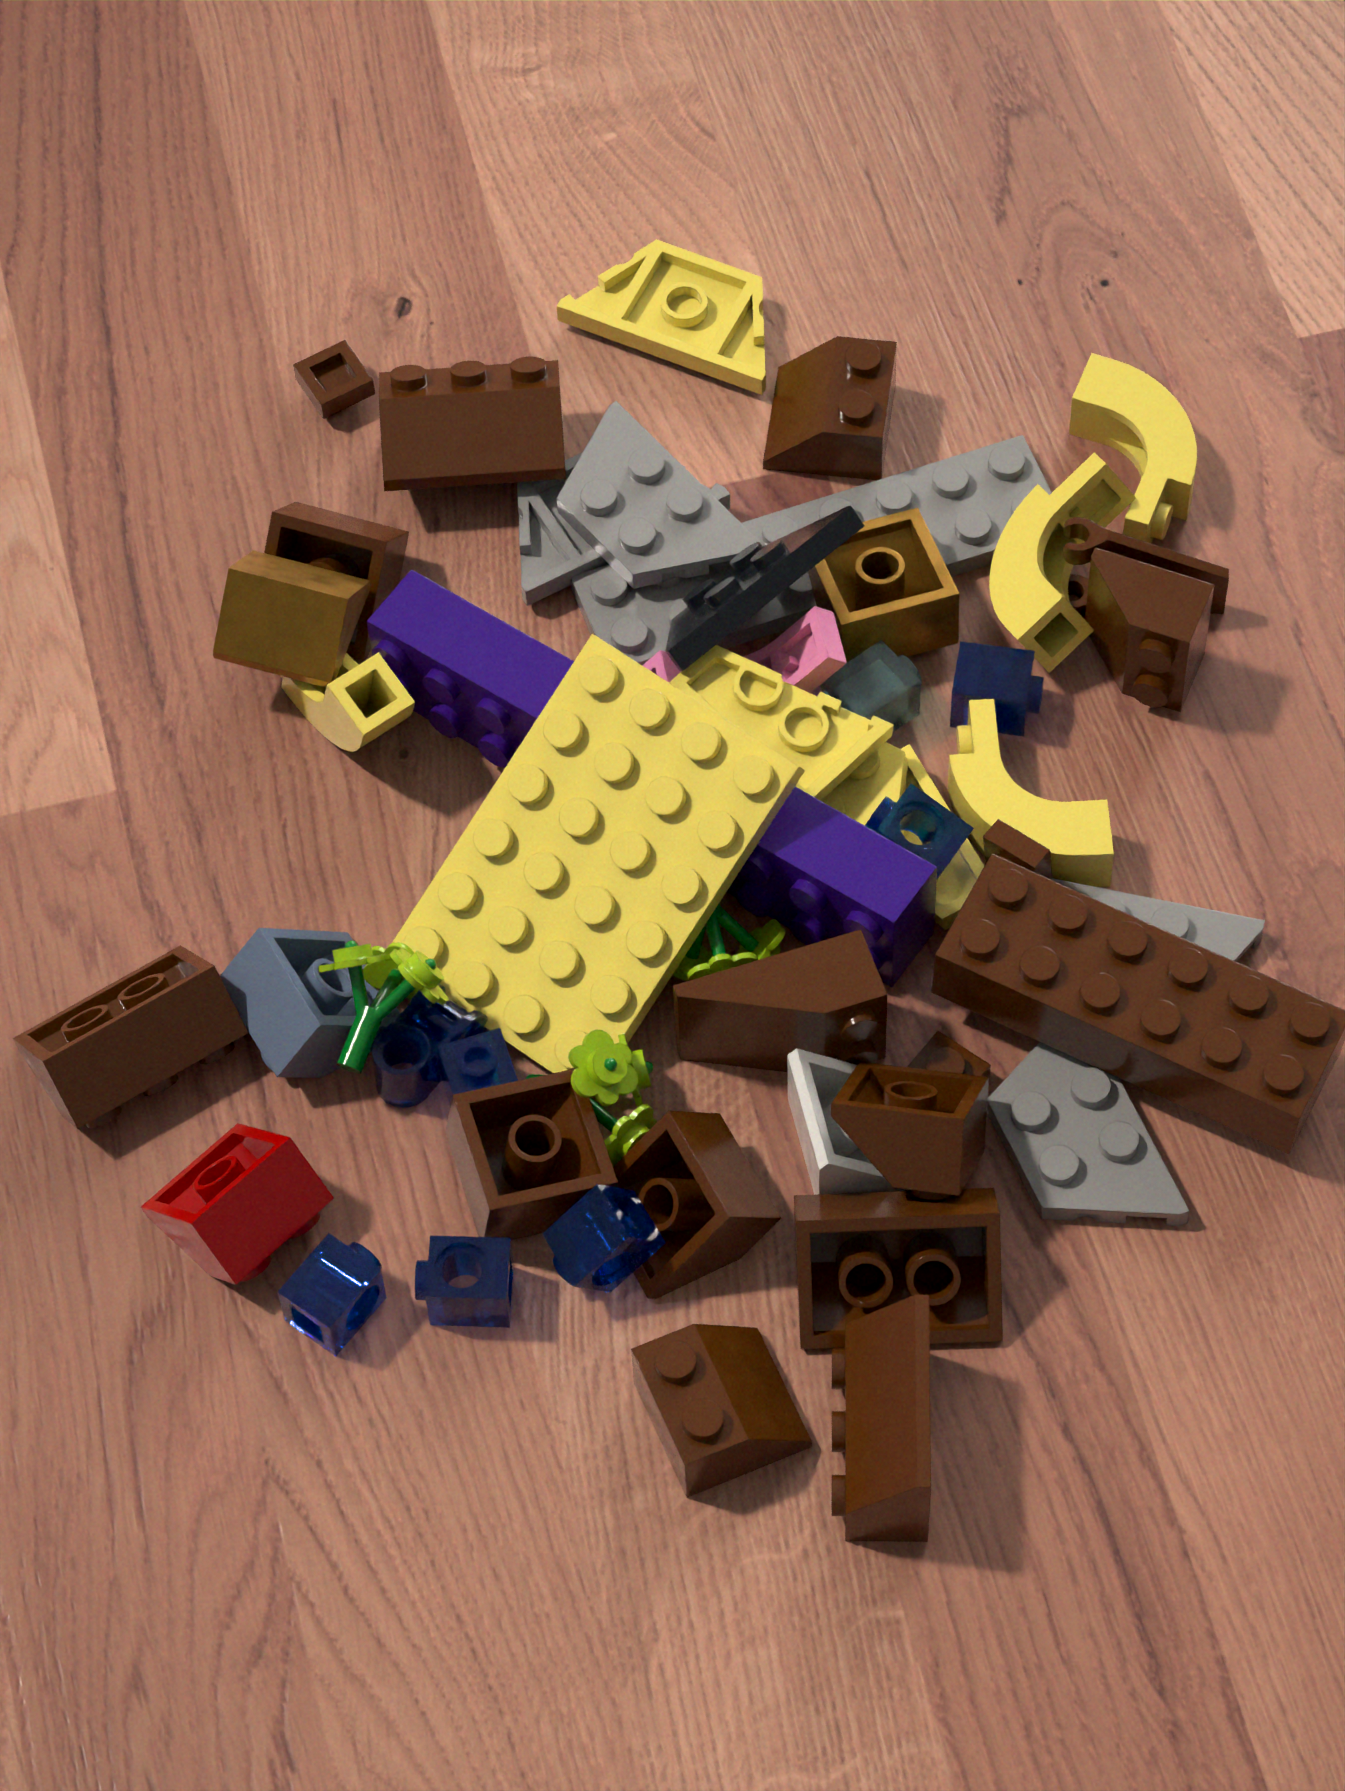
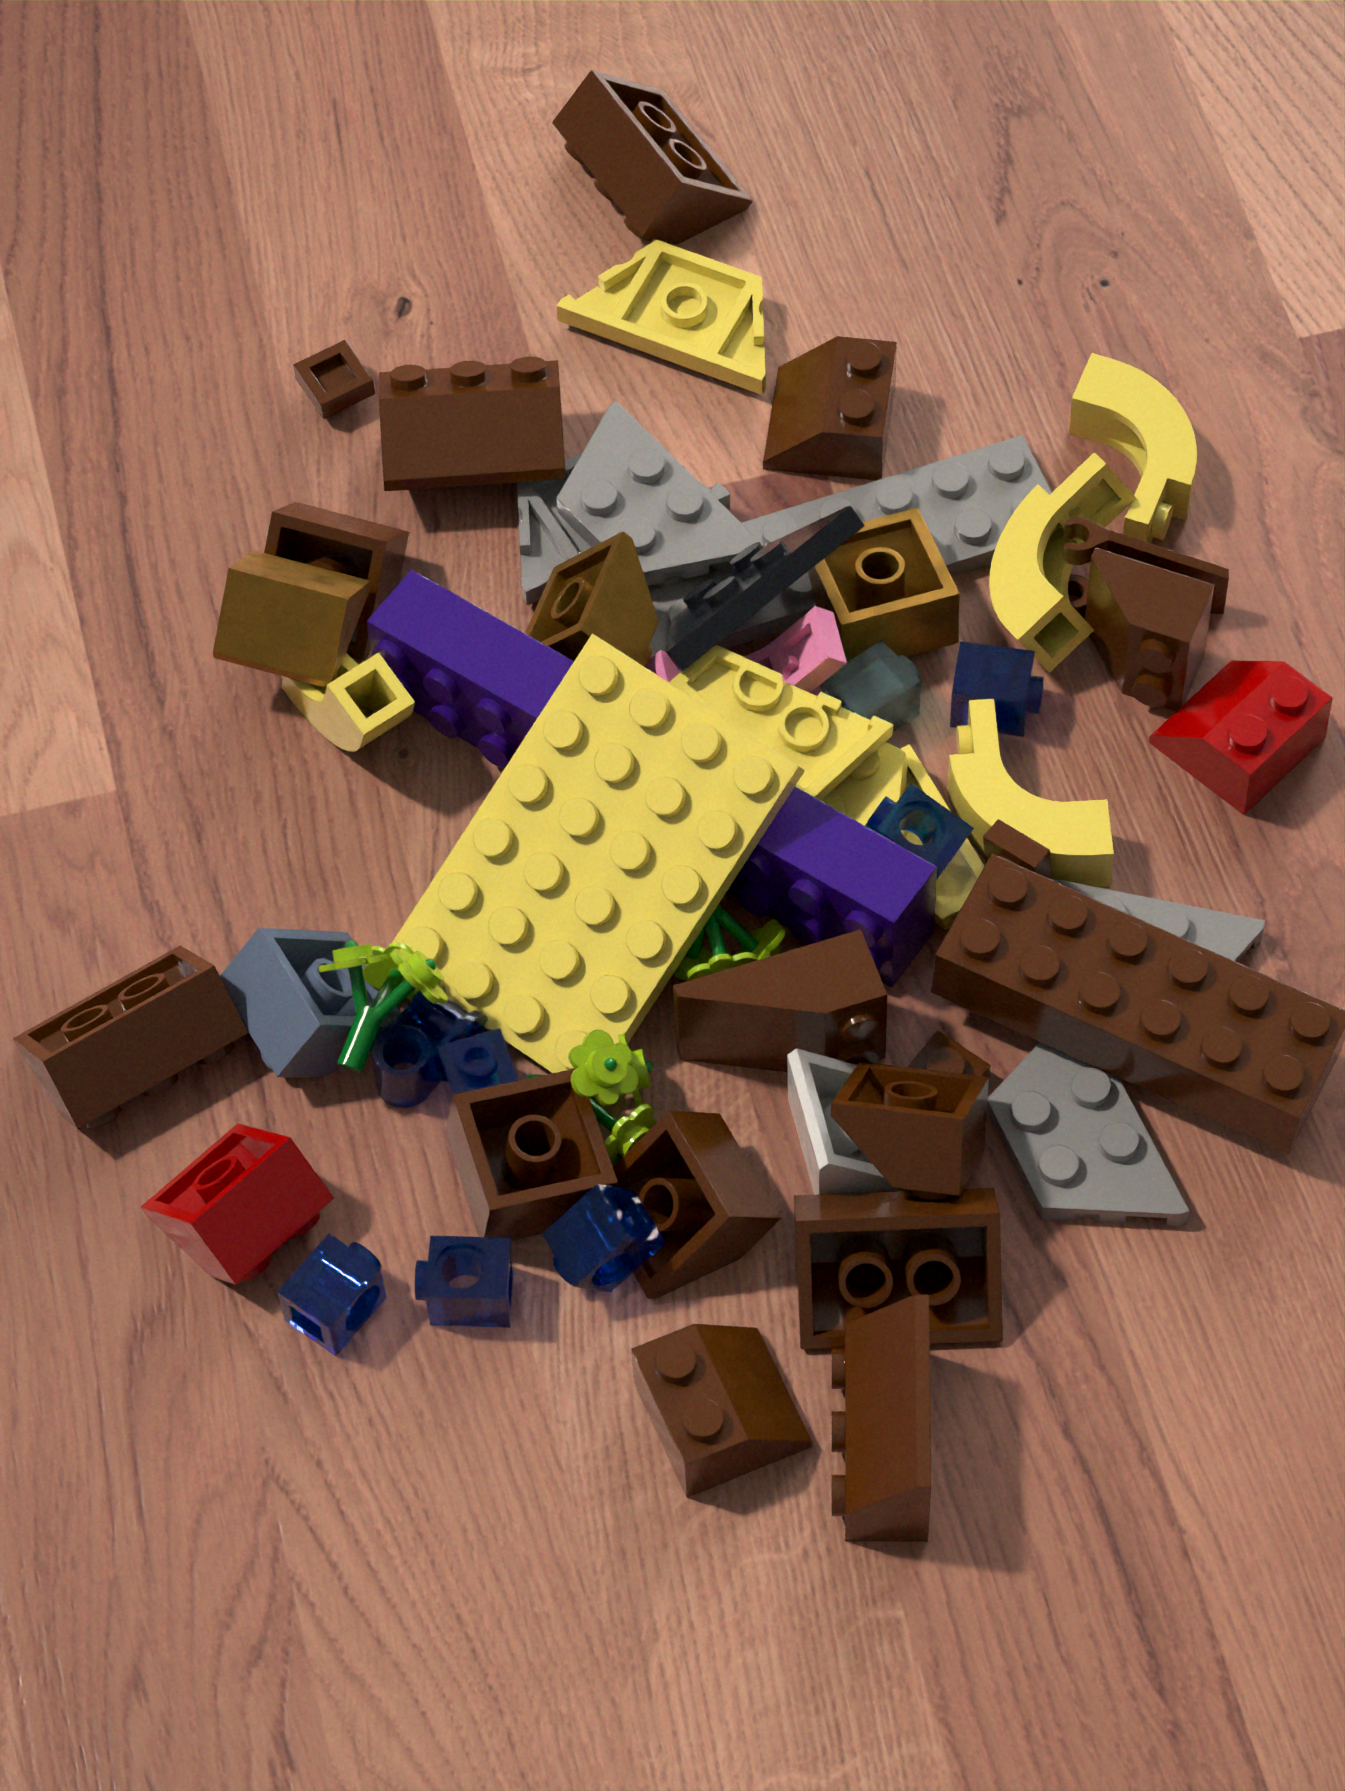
none -> pearl gold slope [525,531,659,667]
none -> reddish brown slope [552,70,753,244]
none -> red slope [1149,660,1333,815]

